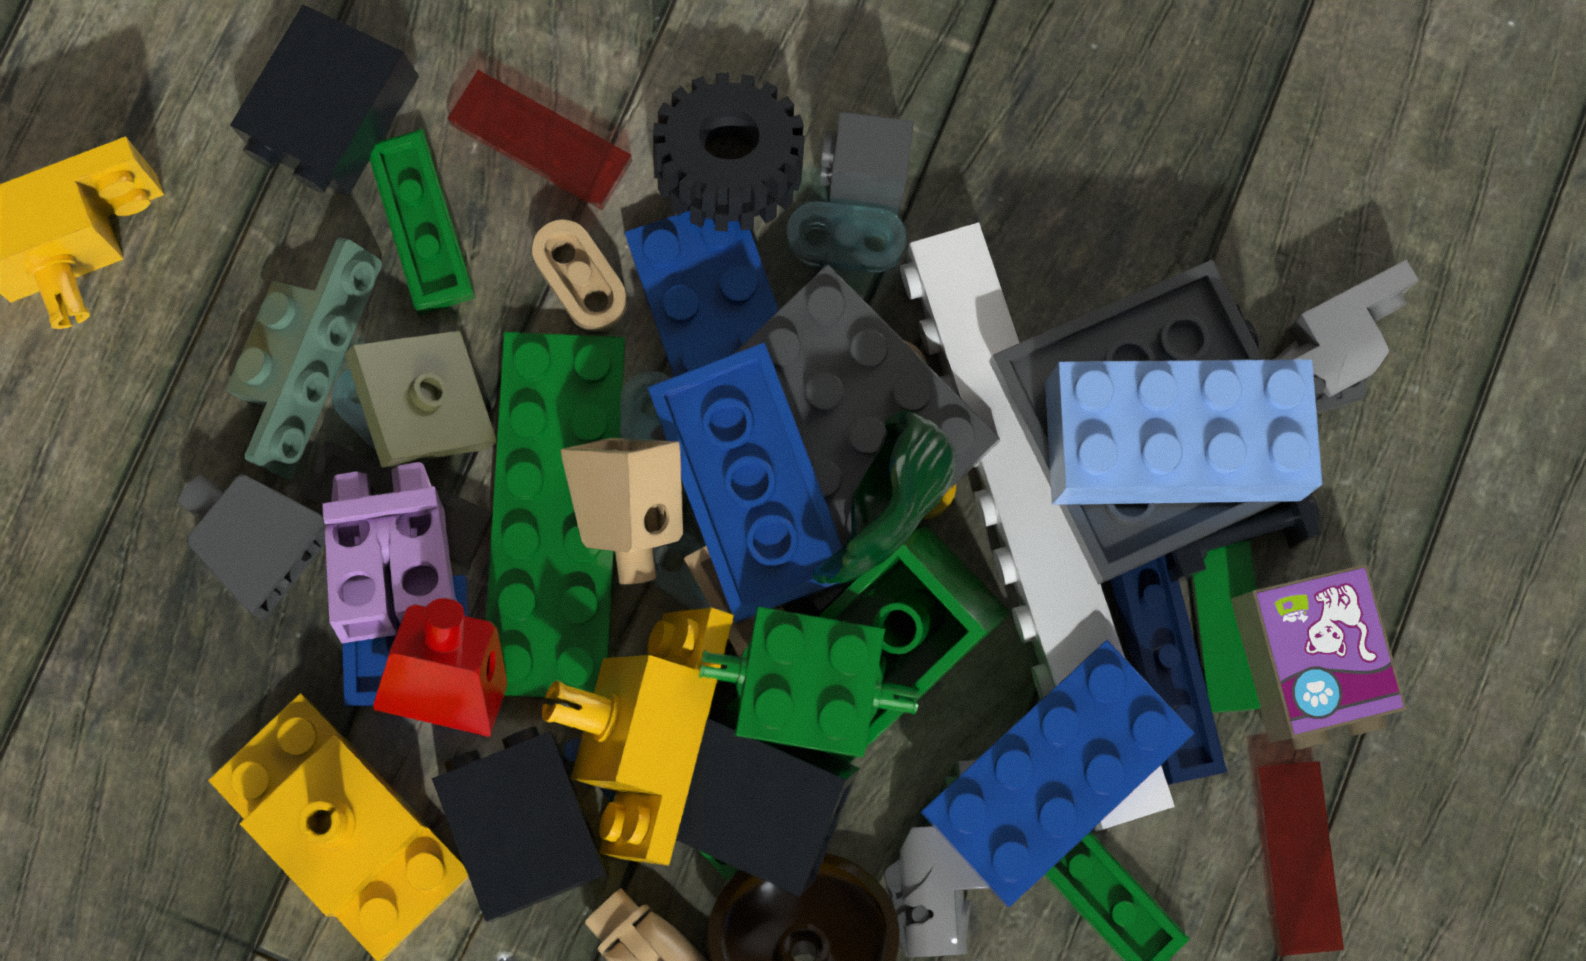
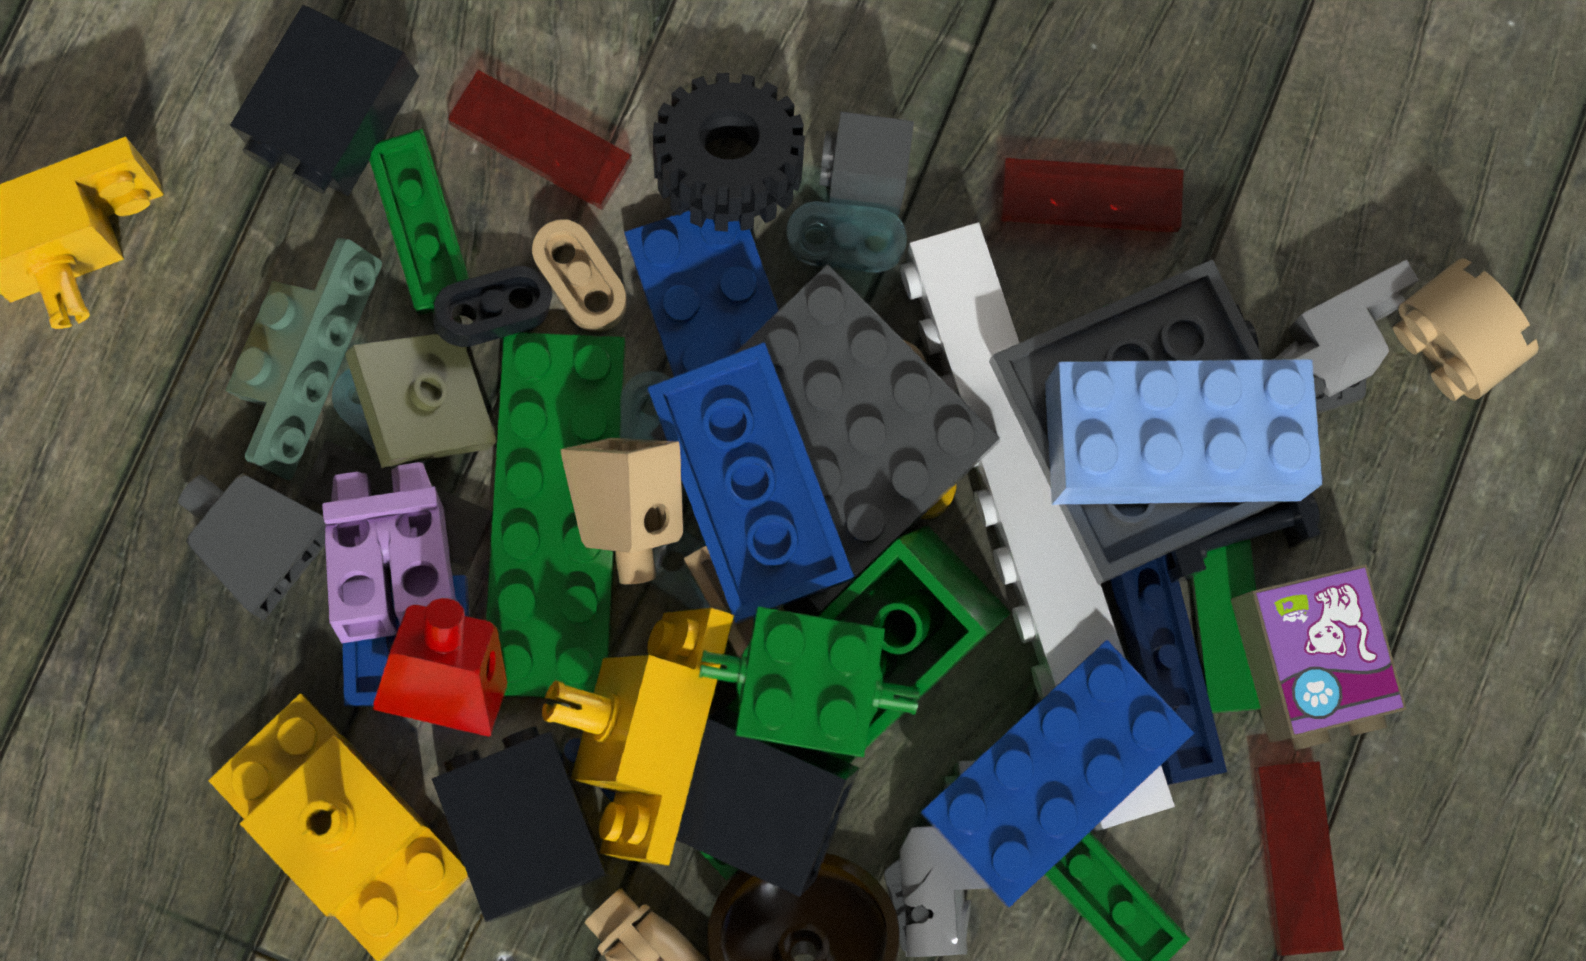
dark green hair [812,410,956,584] -> none
none -> black plate [433,266,552,347]
none -> clear red tile [1001,158,1184,233]
none -> tan brick [1393,258,1539,401]

